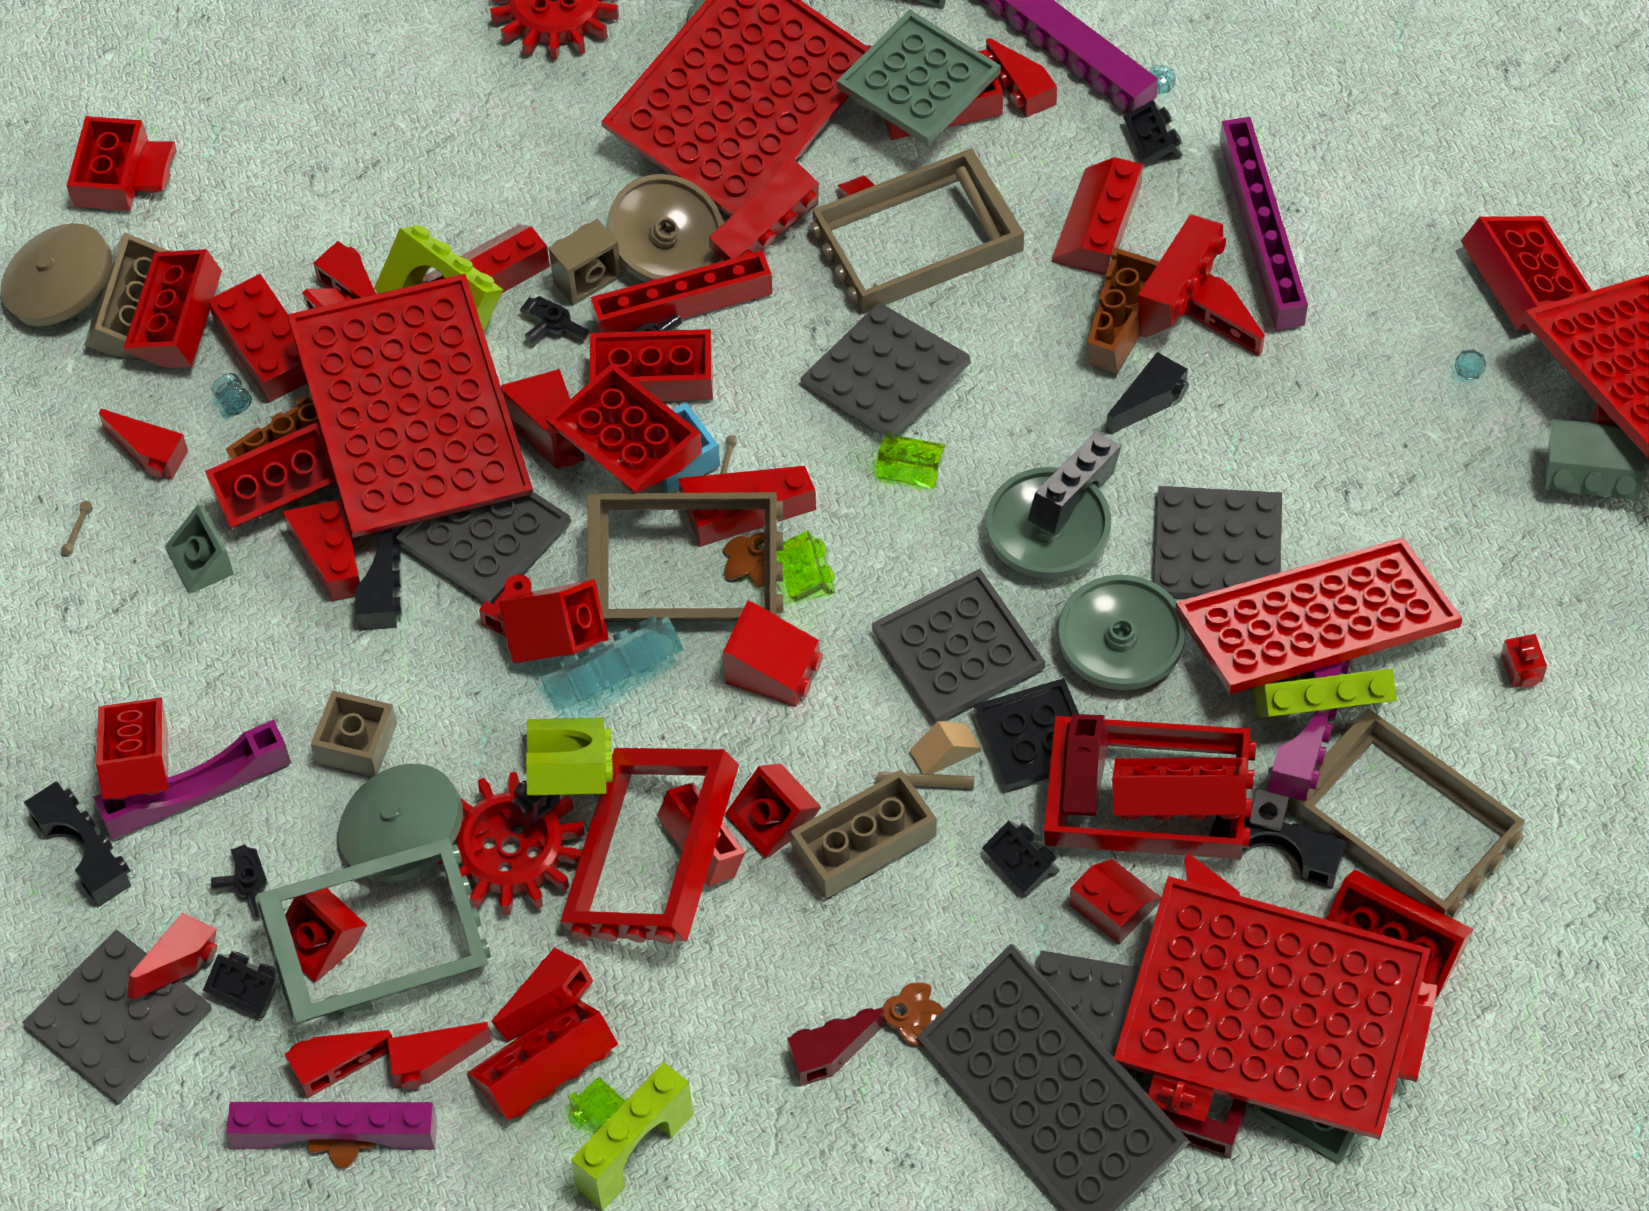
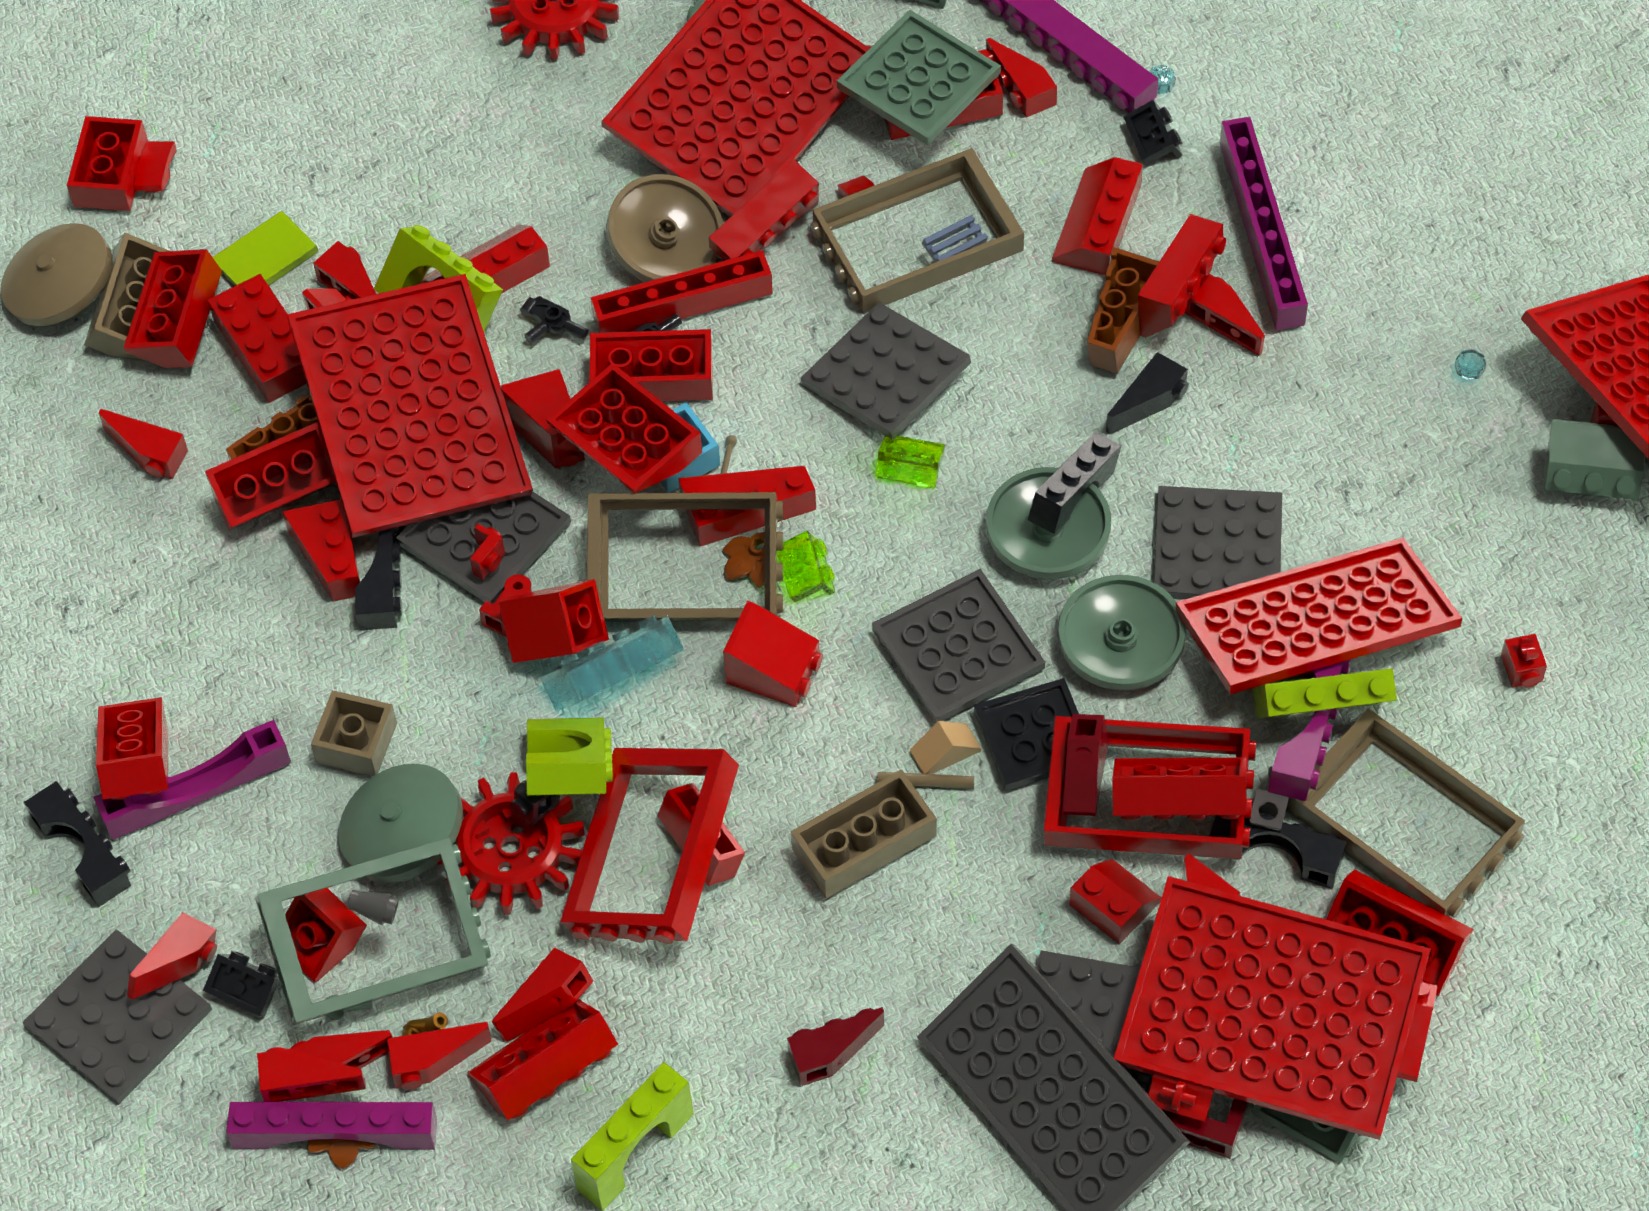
dark tan hinge [61,501,93,556] -> none
sand green slope [165,505,234,592] -> none
clear light blue wheel [211,373,252,416] -> none
black piece [211,844,268,918] -> none
dark tan brick [548,218,622,306] -> none
clear neon green bracket [568,1077,626,1134] -> none
red slope [725,763,821,858] -> none
dark orange plate [883,982,944,1046] -> none
dark tan bar [955,166,1001,241] -> none
black bracket [982,820,1060,895] -> none
red slope [1461,216,1592,331] -> none
none -> lime tile [213,210,318,286]
none -> red slope [257,1047,366,1102]
none -> dark grey cone [347,890,399,926]
none -> pearl gold arm [402,1012,448,1036]
none -> red bracket [470,524,505,580]
none -> sand blue tile [922,215,988,263]

